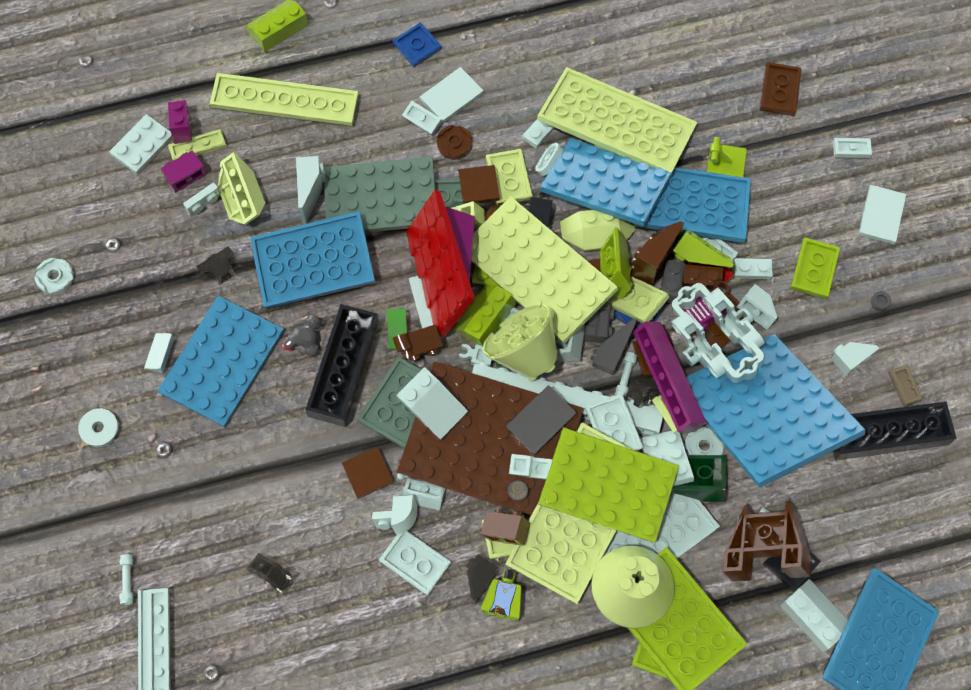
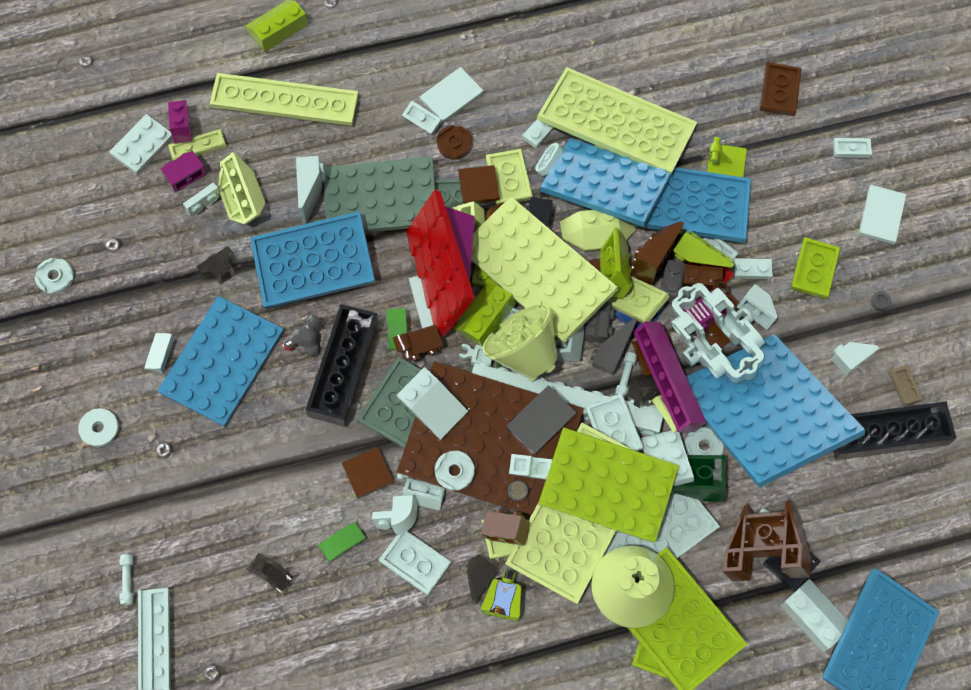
blue tile [392,22,442,68] -> none
none -> bright green slope [318,522,365,562]
none -> light aqua tile [435,451,474,491]

